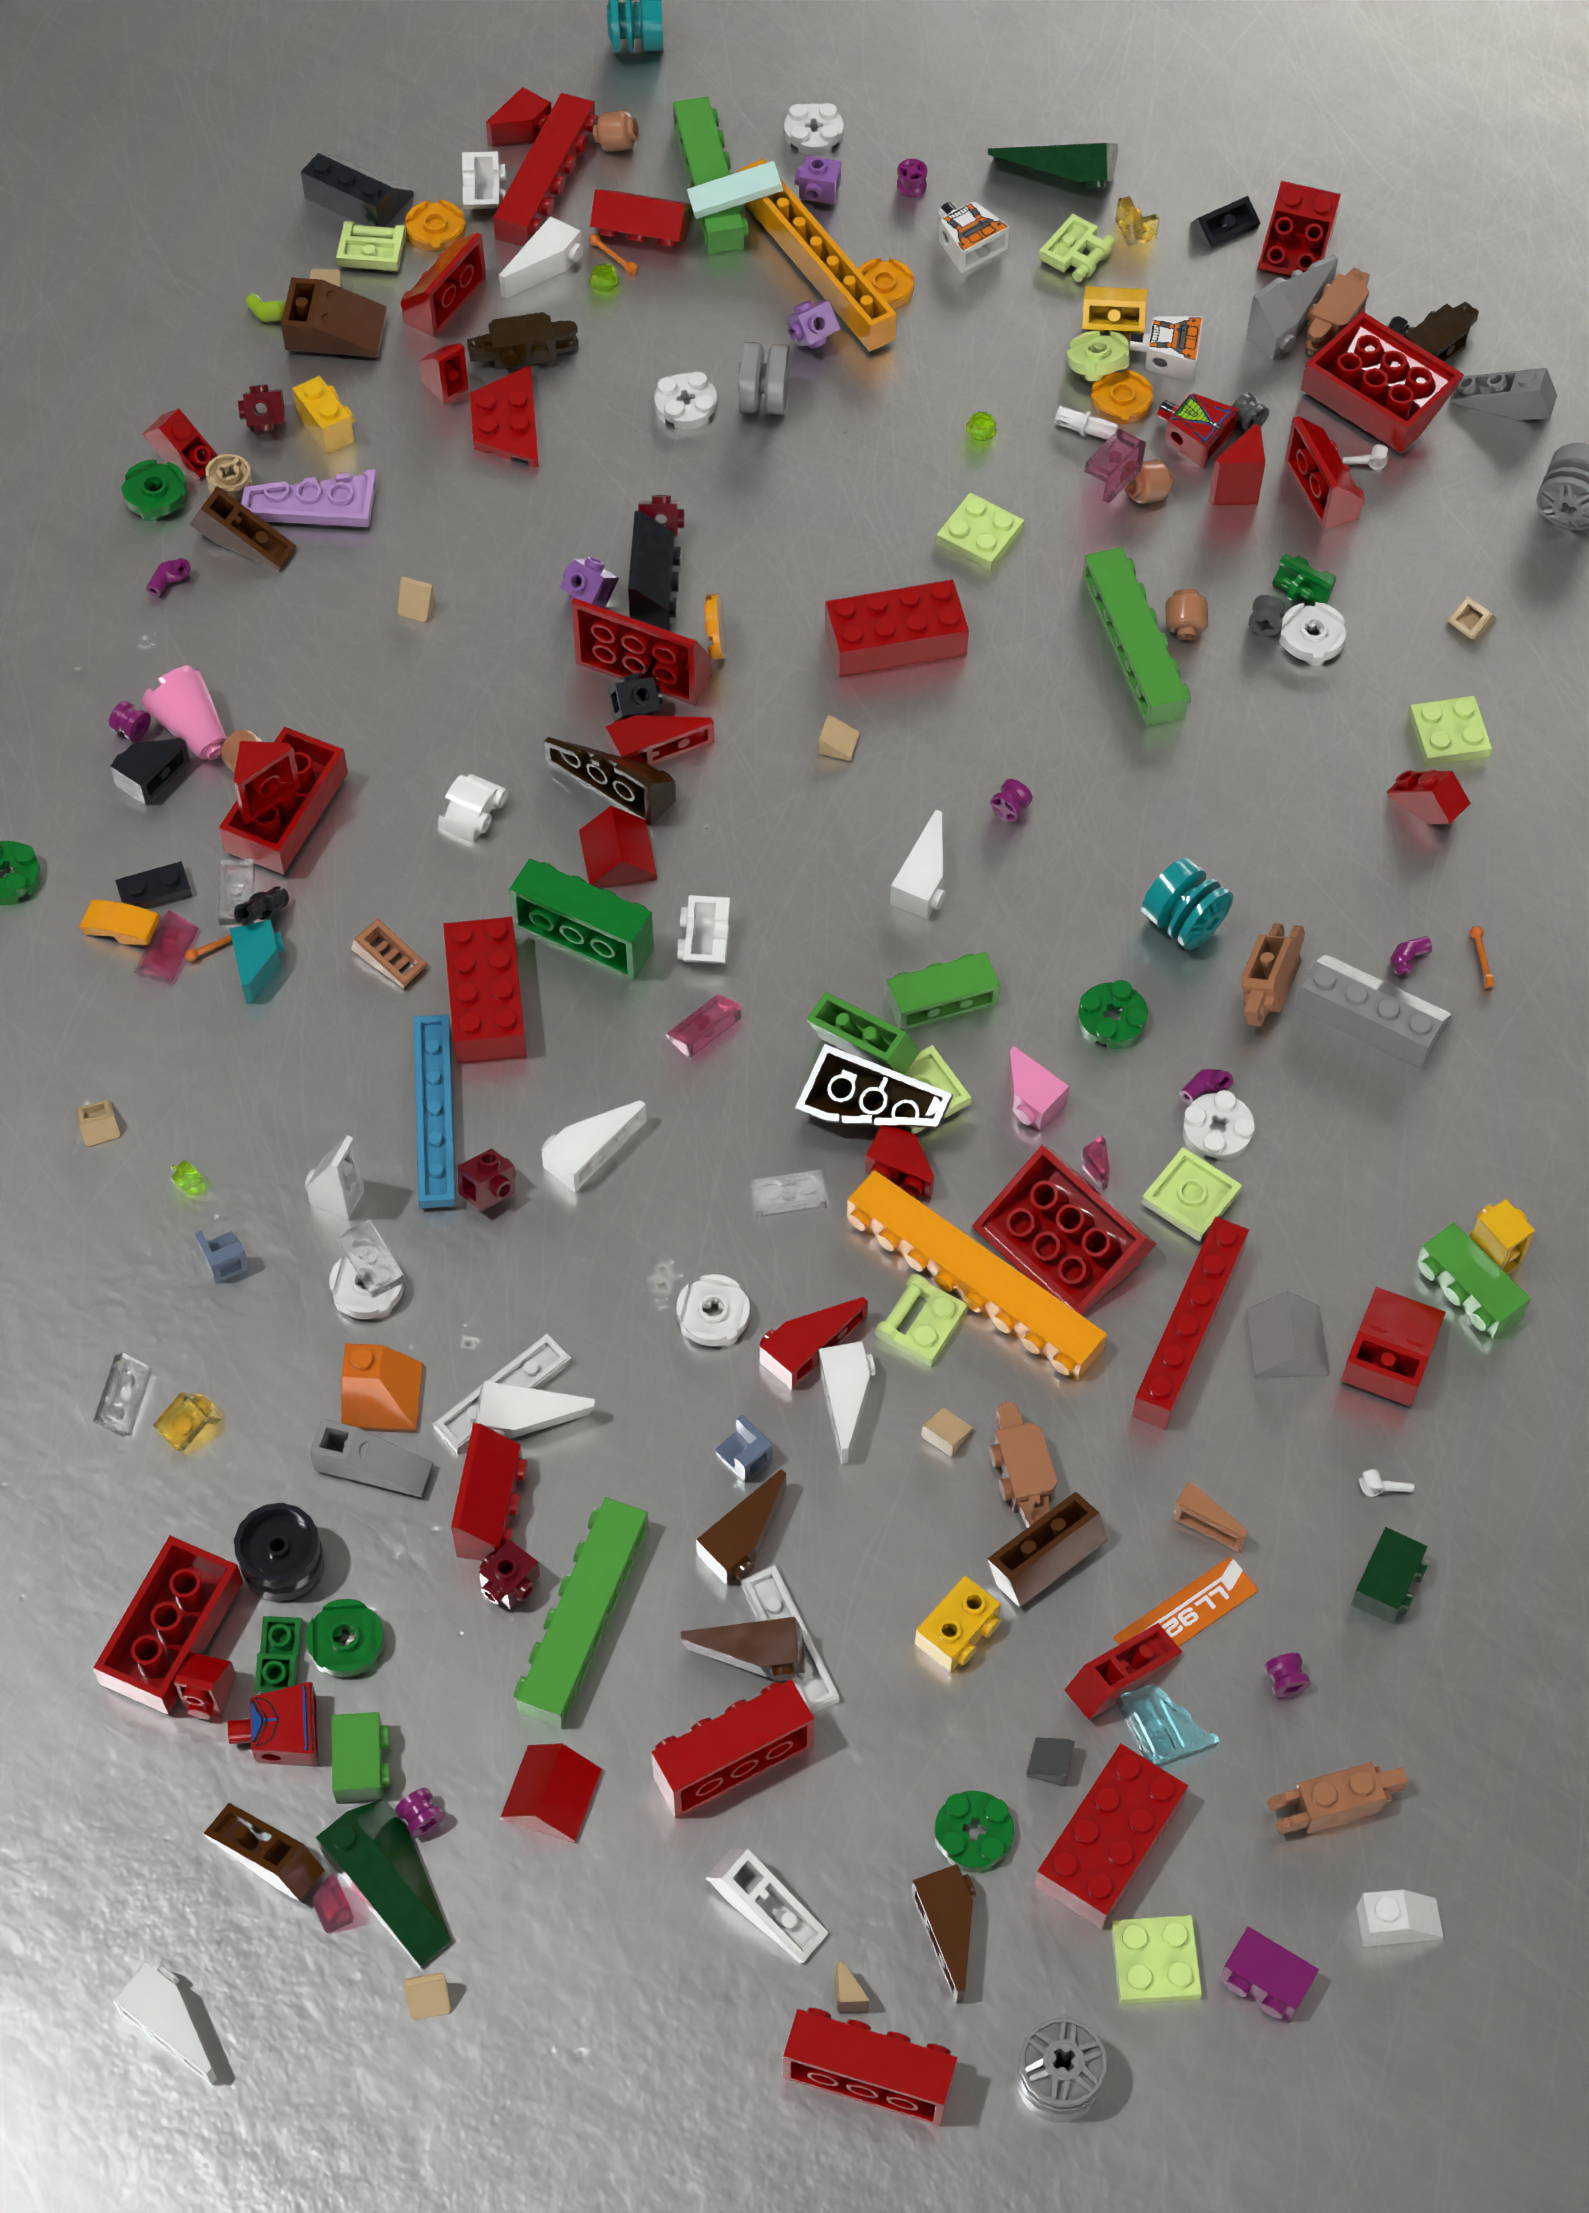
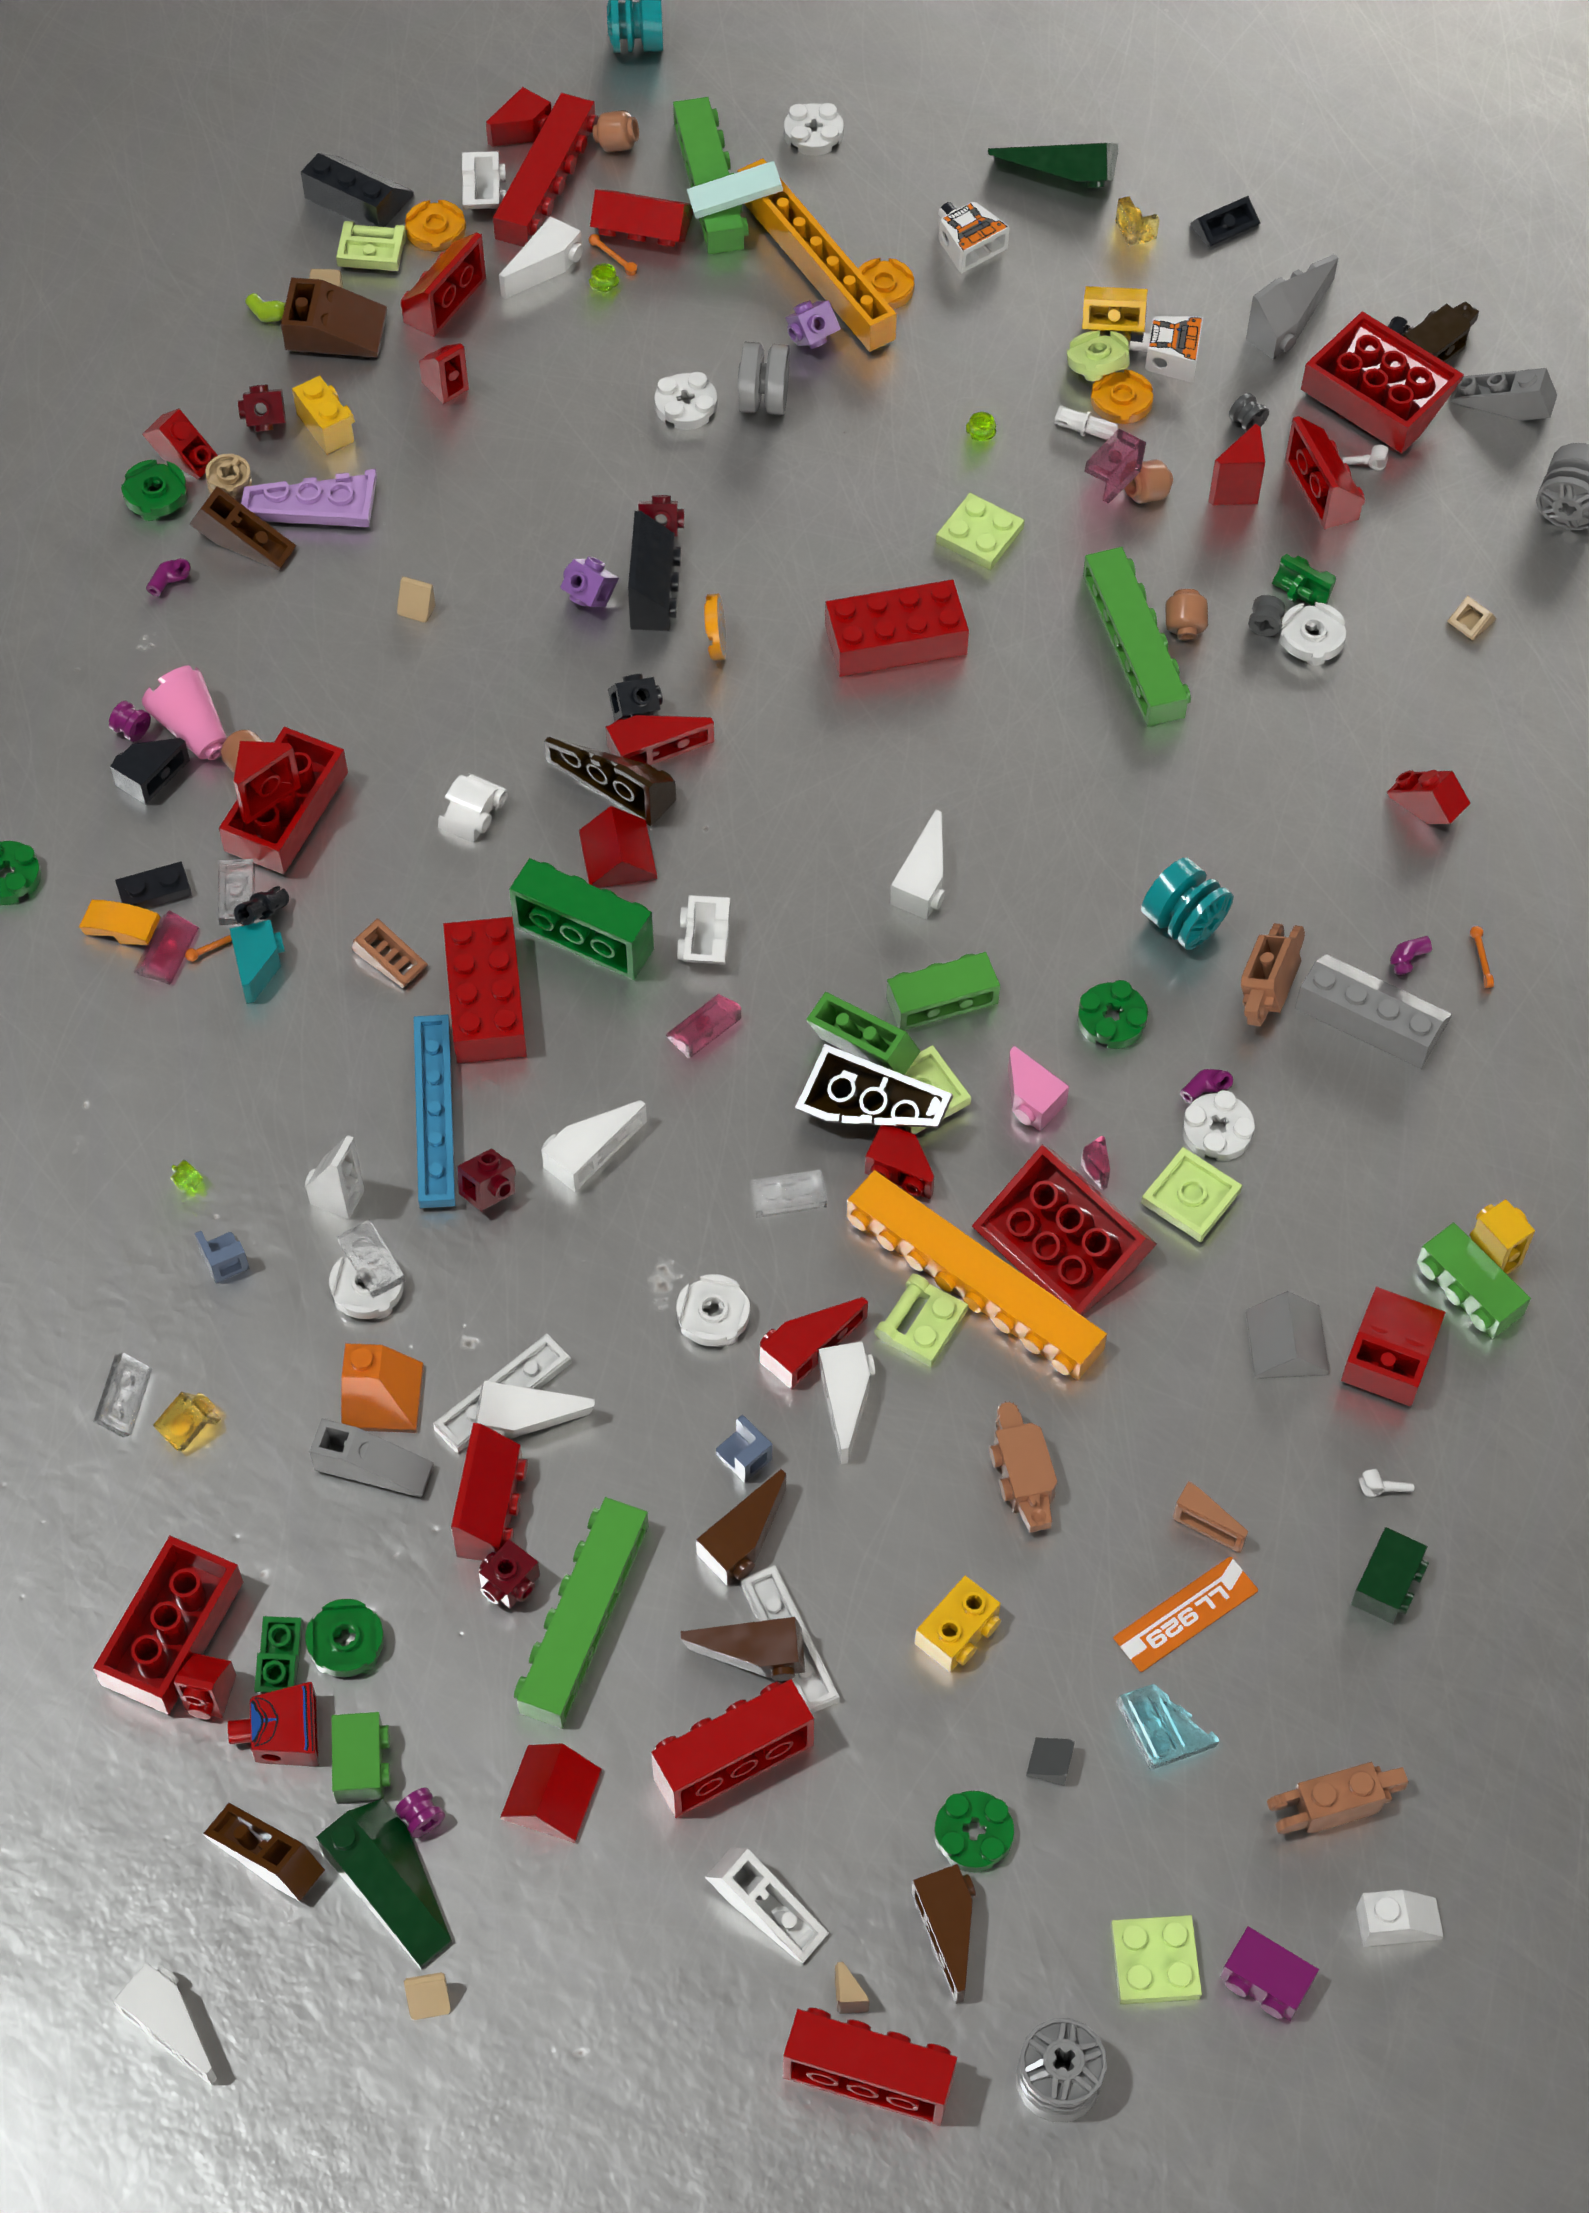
tan slope [75,1099,120,1146] -> none
black wheel [234,1503,324,1602] -> none
clear pink slope [312,1875,354,1933] -> none
dark brown hinge [467,312,579,369] -> none
red wing [470,366,539,468] -> none
red slope [571,598,712,706] -> none
medium lavender brick [795,155,841,205] -> none
tan slope [819,715,859,761] -> none
magenta wheel [897,159,928,198] -> none
tan slope [921,1408,973,1457] -> none
reddish brown brick [987,1492,1108,1607] -> none
magenta wheel [990,779,1033,822] -> none
red brick [1034,1743,1189,1929] -> none
yellowish green plate [1039,214,1115,282] -> none
red slope [1064,1623,1183,1720] -> none
red brick [1131,1216,1249,1430] -> none
red torso [1157,393,1238,469] -> none
red slope [1257,181,1341,277] -> none
magenta wheel [1264,1652,1311,1698] -> none
nougat hinge [1305,268,1370,356] -> none
yellowish green plate [1408,696,1492,766] -> none

